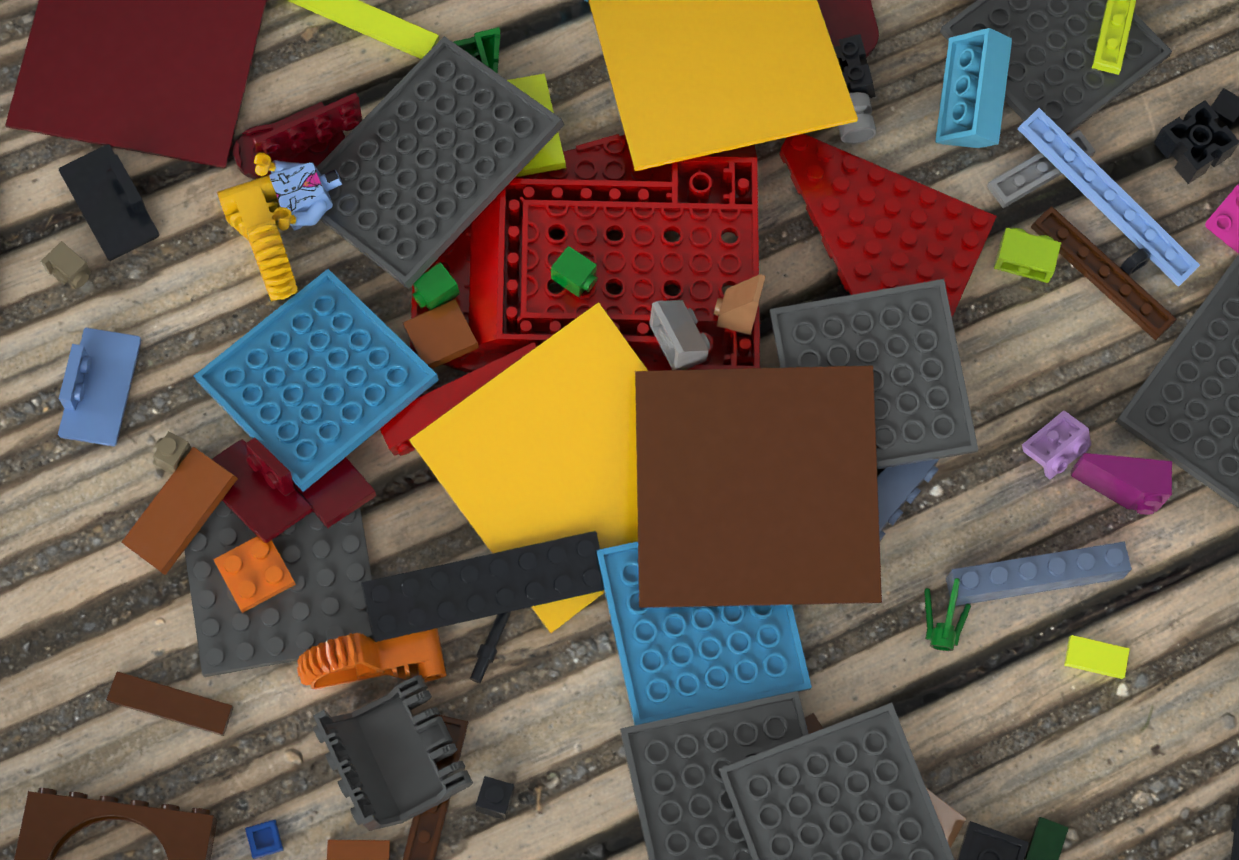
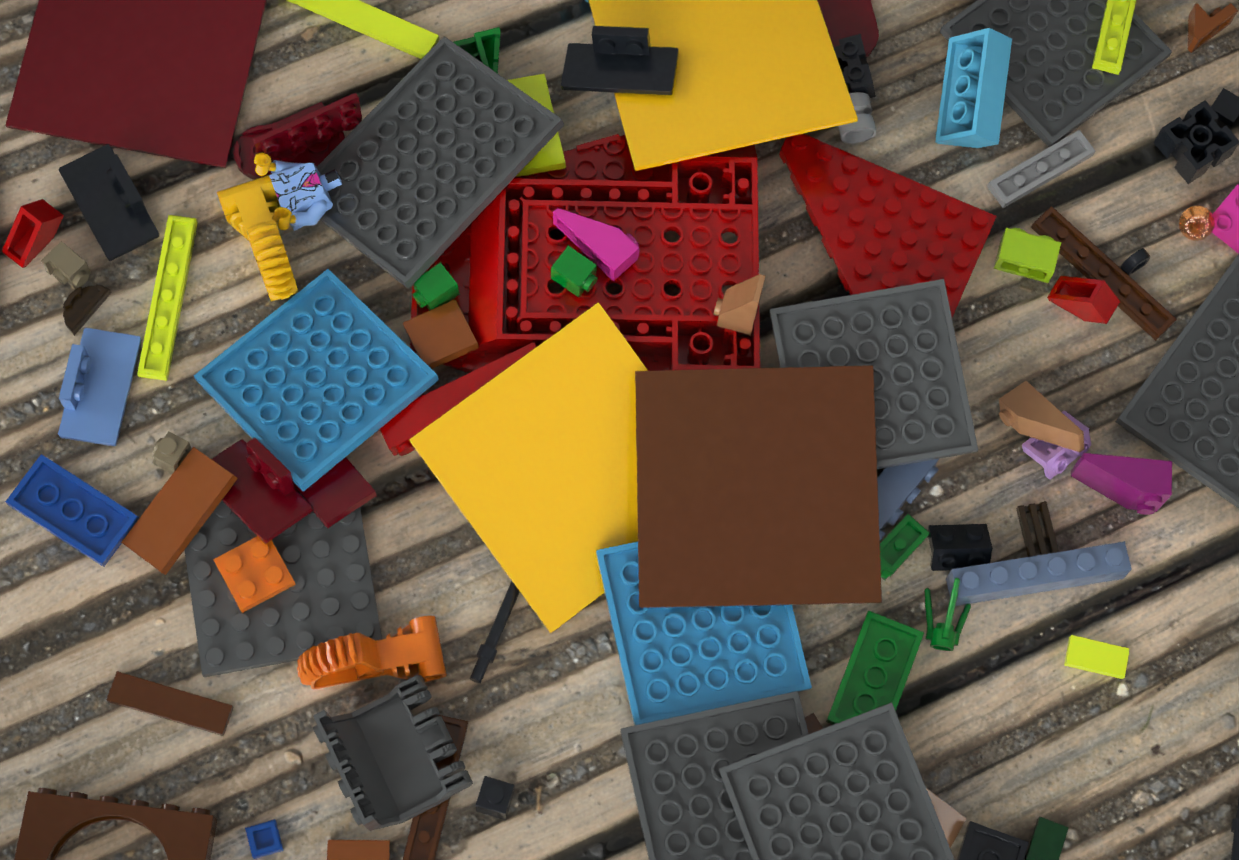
black plate [361,531,604,642] -> none
light grey slope [649,300,710,370] -> none
light blue plate [1018,108,1200,287] -> none
none -> red slope [2,199,64,268]
none -> blue plate [5,454,139,567]
none -> dark brown tile [63,284,111,336]
none -> neon yellow tile [137,215,198,381]
none -> dark pink slope [553,208,639,281]
none -> black bracket [561,26,679,95]
none -> green plate [826,610,924,725]
none -> green hinge [880,514,930,580]
none -> black bracket [928,524,993,571]
none -> medium nougat slope [999,381,1085,452]
none -> dark brown tile [1016,501,1059,557]
none -> red slope [1047,276,1120,324]
none -> clear orange piece [1178,205,1215,241]
none -> dark orange slope [1188,3,1238,53]

